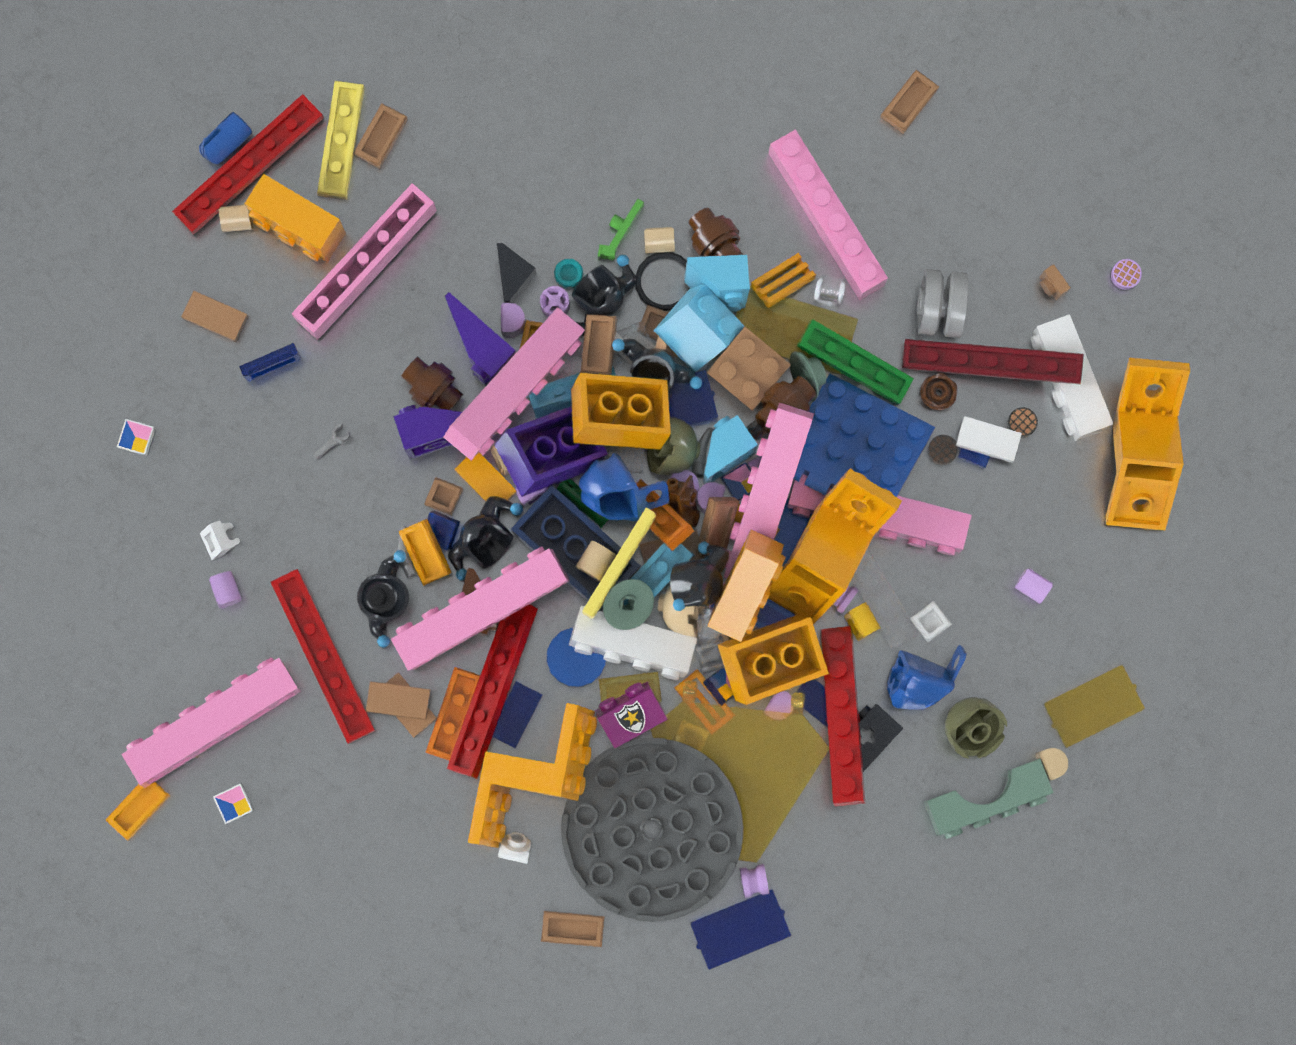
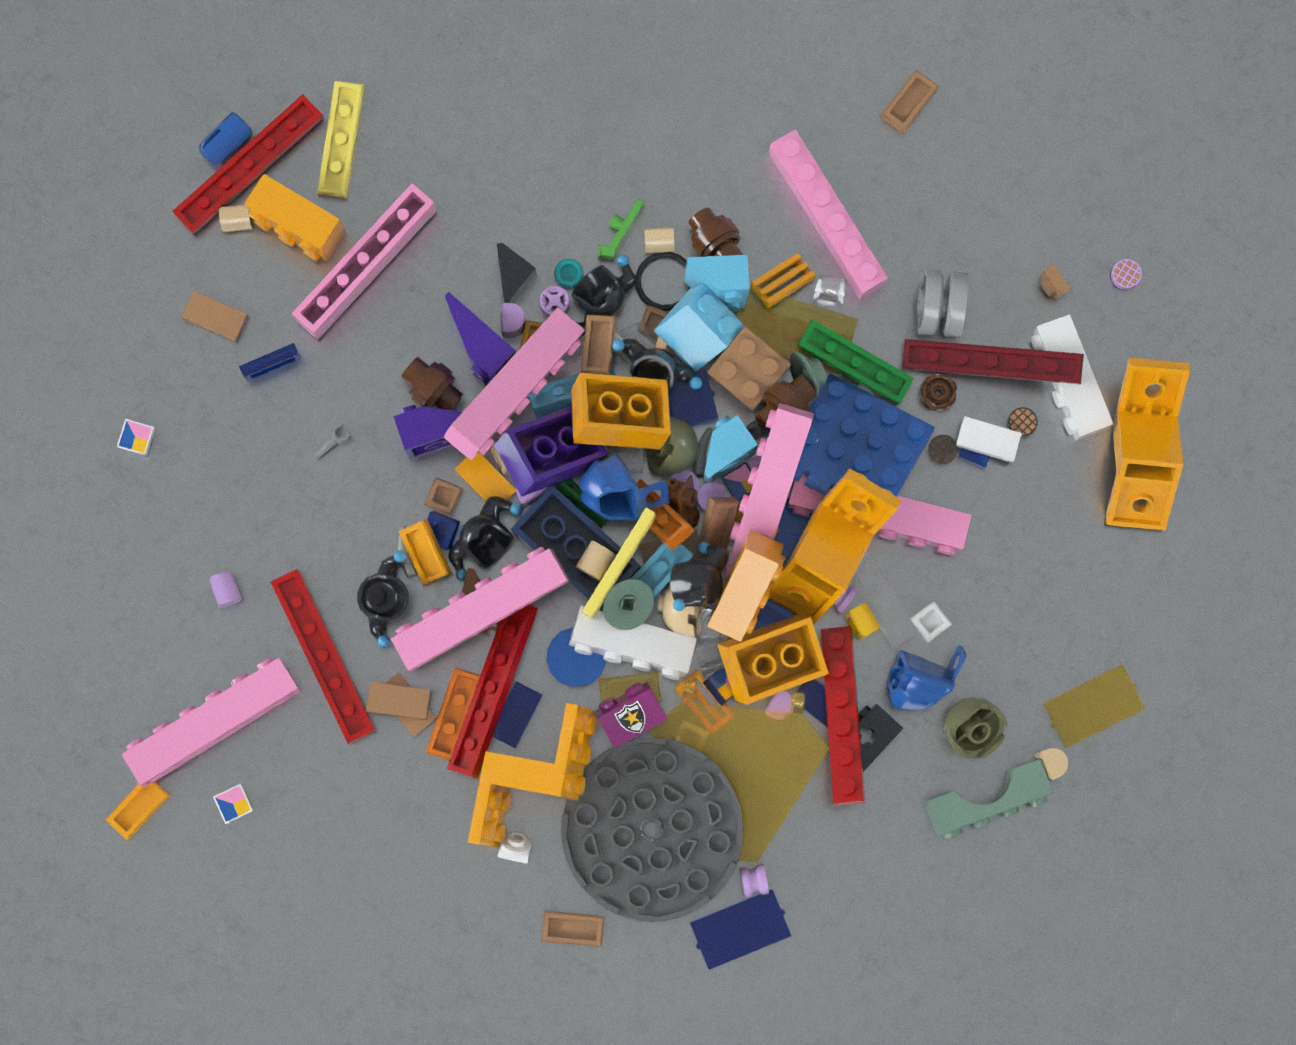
white tile [200,520,240,560] -> none
medium nougat tile [353,103,408,169] -> none
lavender brick [1014,569,1053,604] -> none

